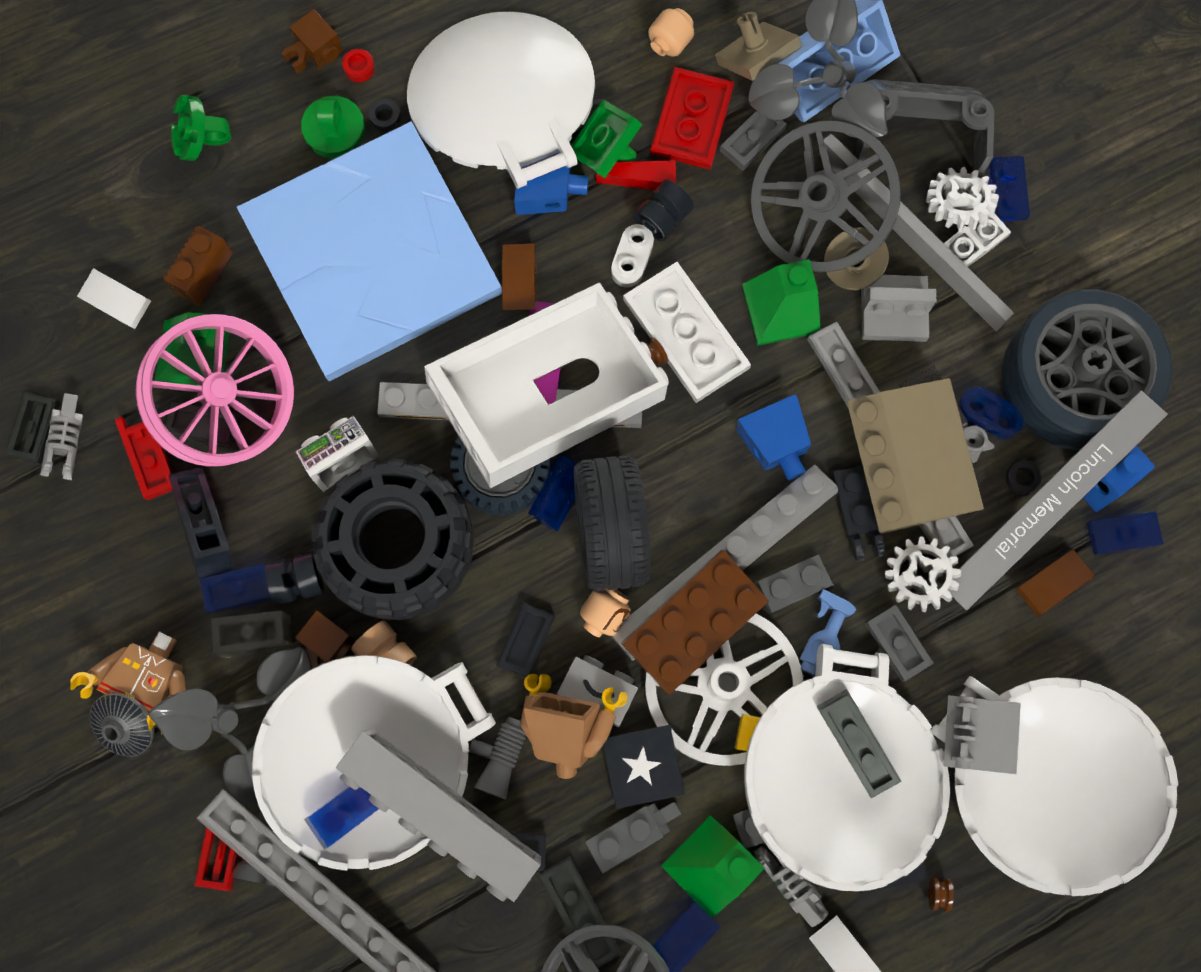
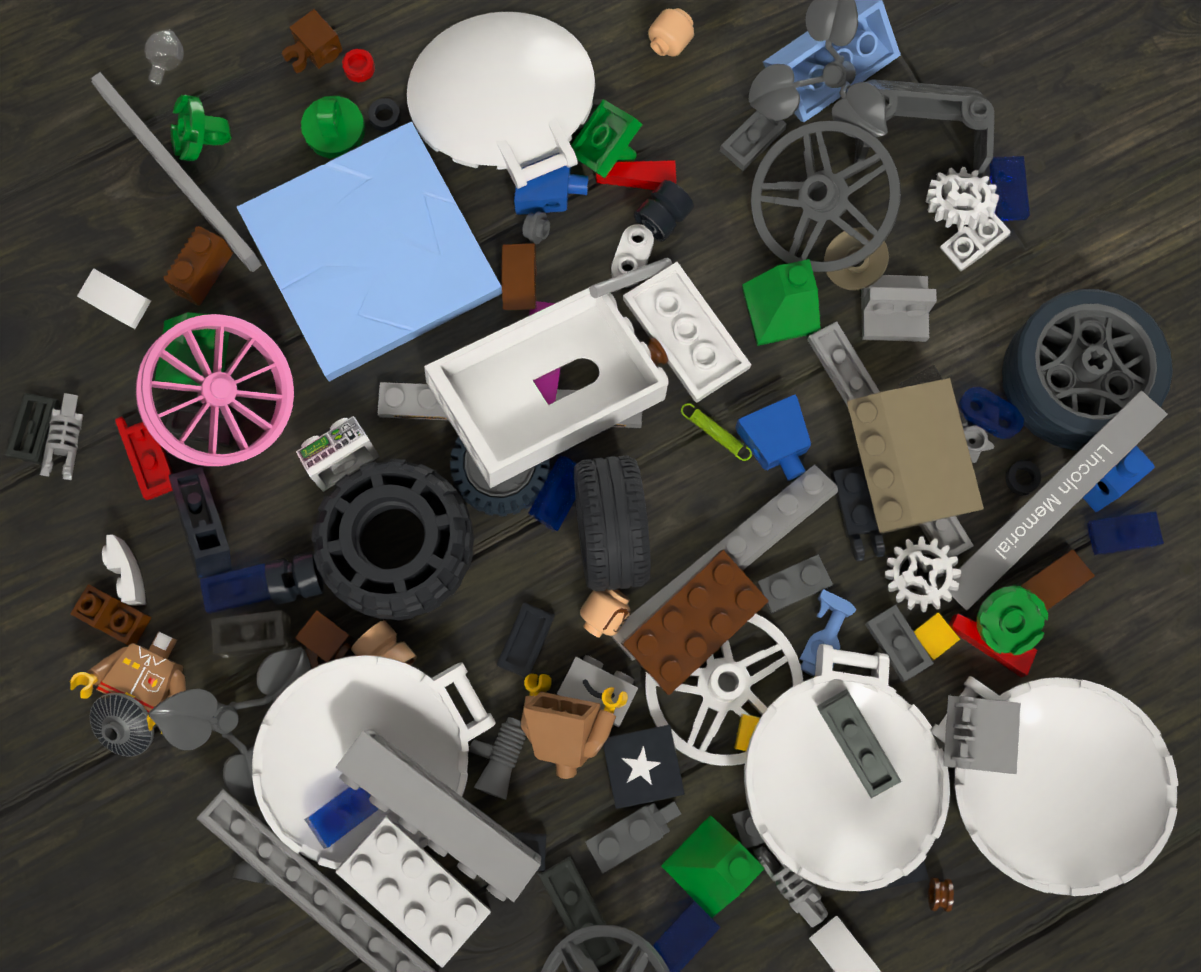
red tile [194,827,239,891] -> none
red tile [650,67,735,170] -> none
dark tan tile [715,12,802,81] -> none
light grey tile [818,134,1014,332] -> none
none -> reddish brown slope [70,584,151,646]
none -> light grey tile [91,72,262,272]
none -> white slope [102,535,146,606]
none -> clear piece [144,30,184,84]
none -> white plate [336,815,491,968]
none -> dark grey plate [523,211,550,244]
none -> light grey bar [589,258,672,298]
none -> lime piece [681,403,752,461]
none -> yellow tile [913,613,960,661]
none -> red piece [949,614,1037,677]
none -> green tile [977,586,1048,655]

